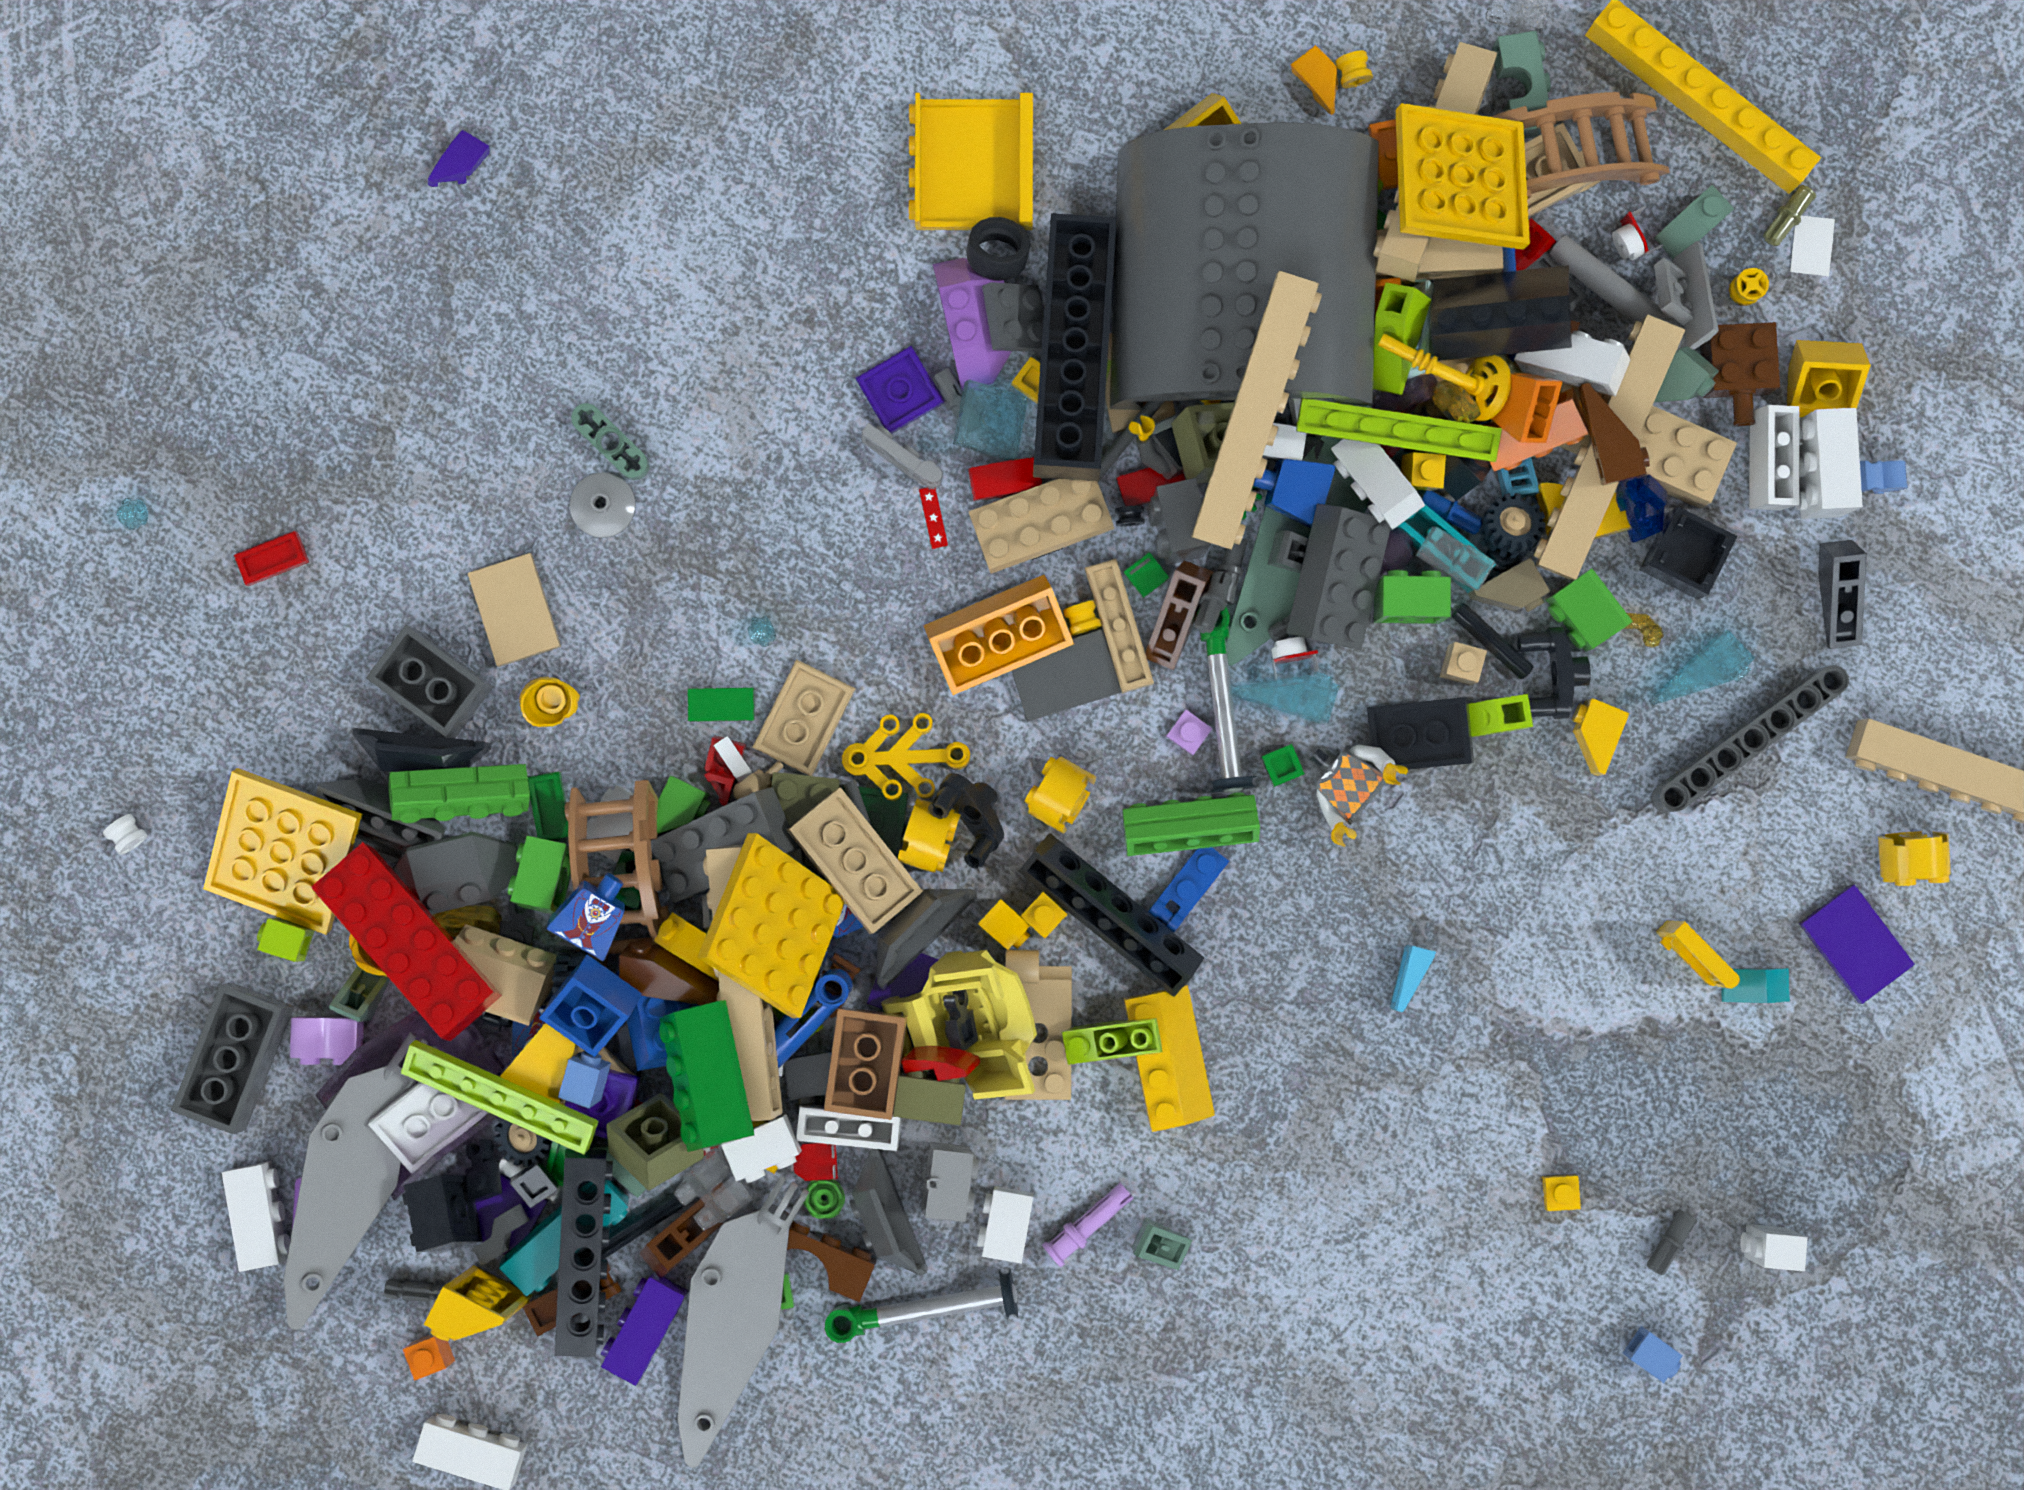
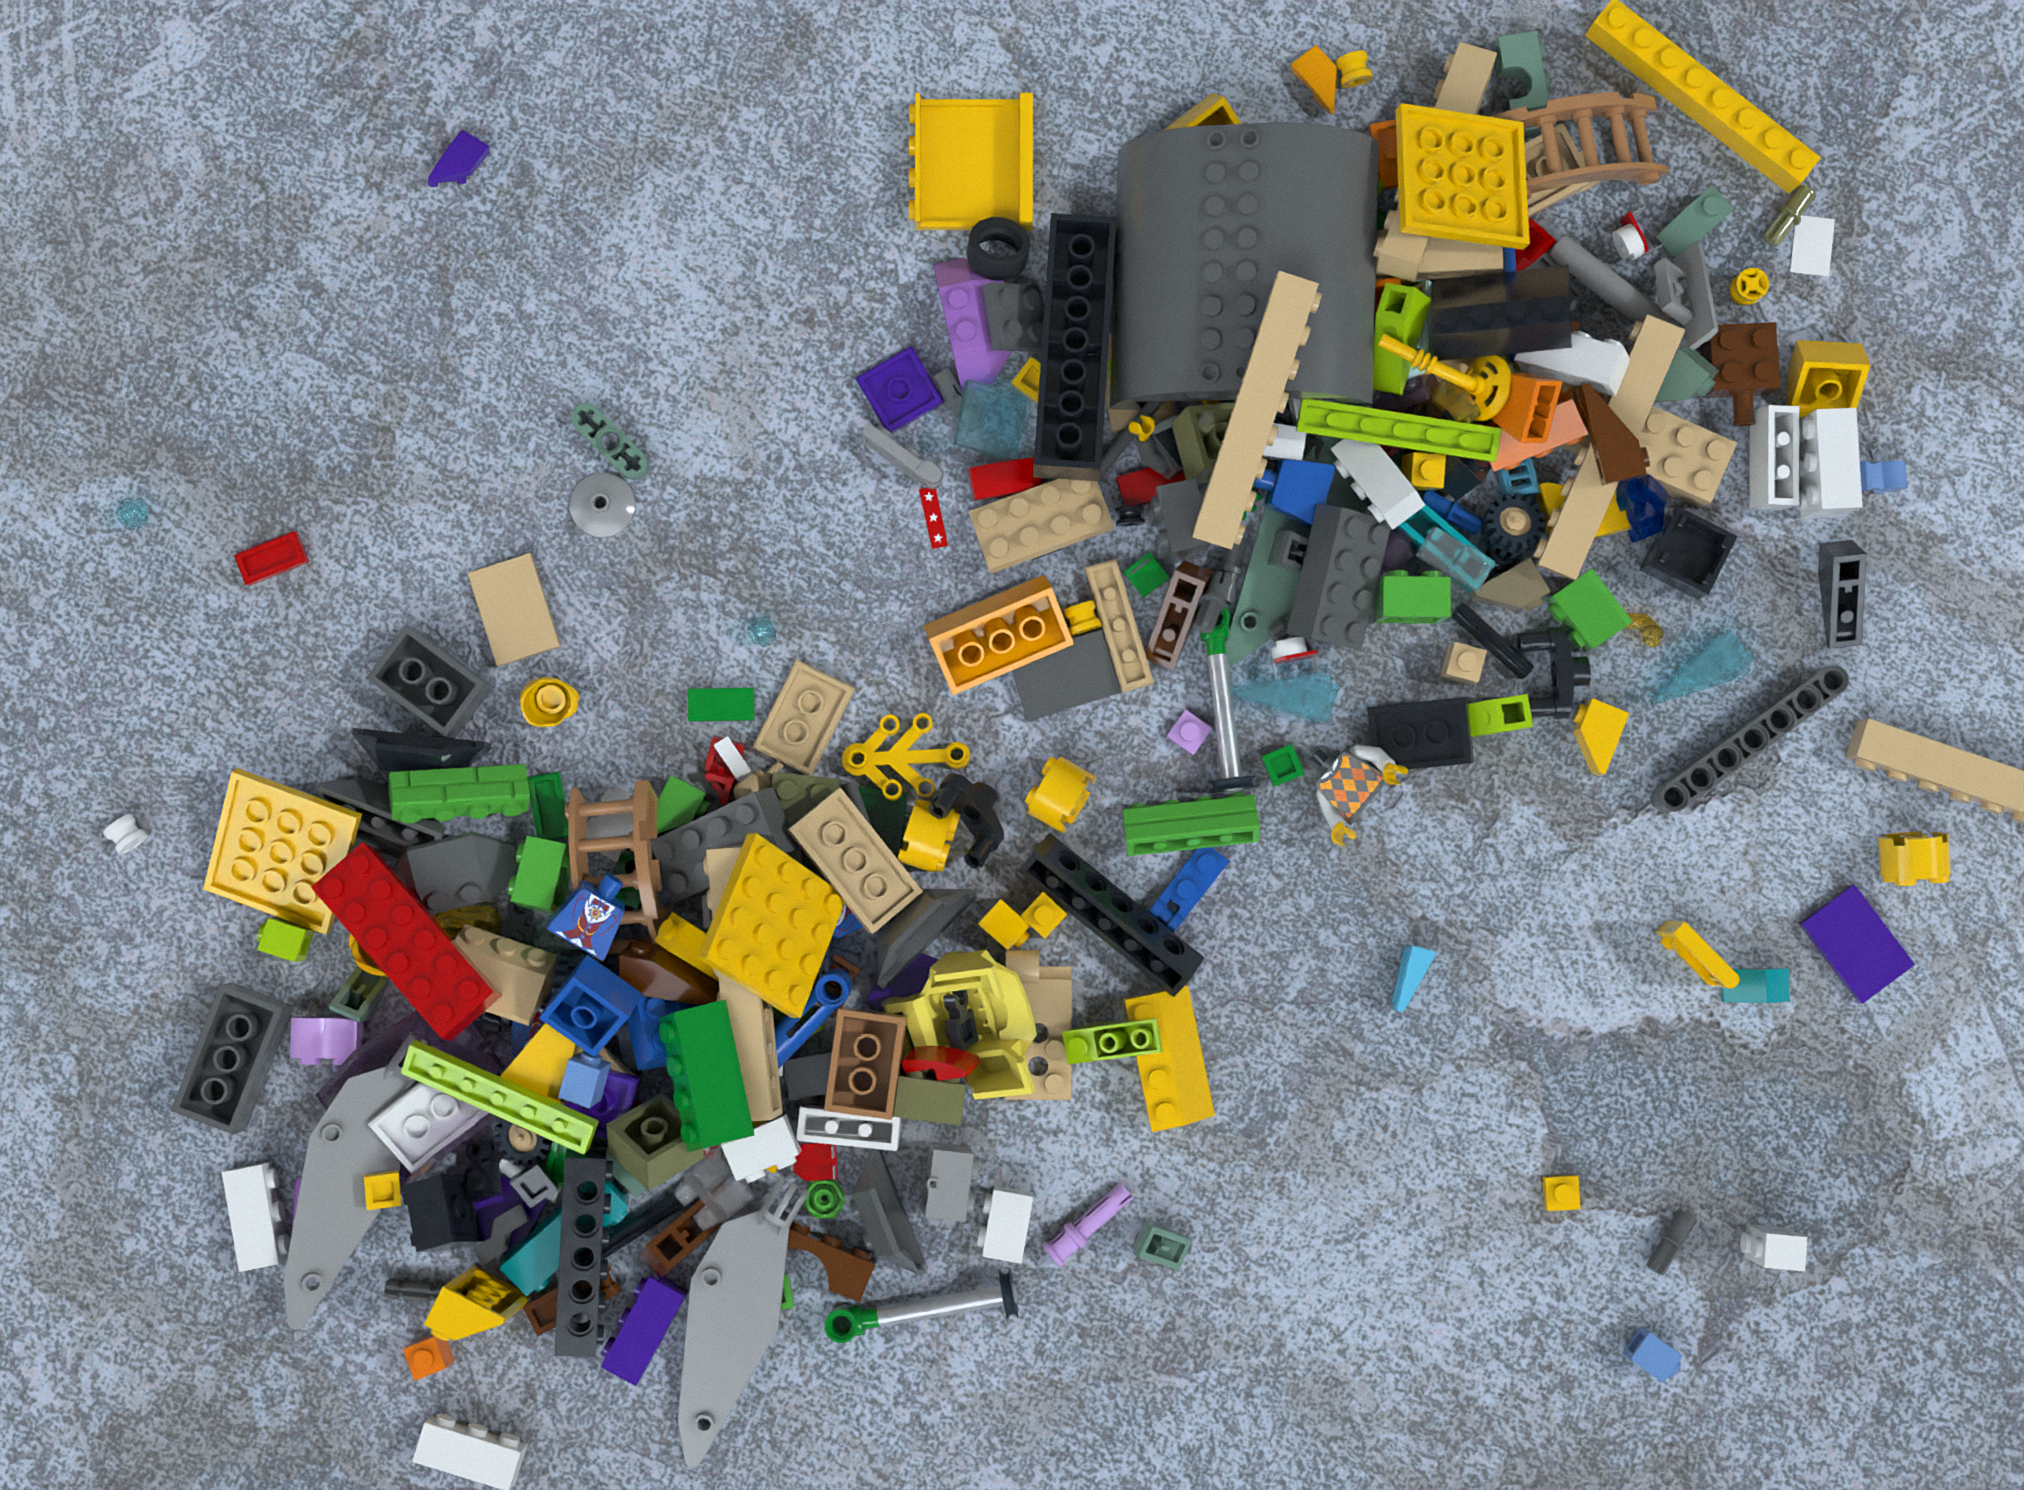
none -> yellow plate [363,1170,401,1210]

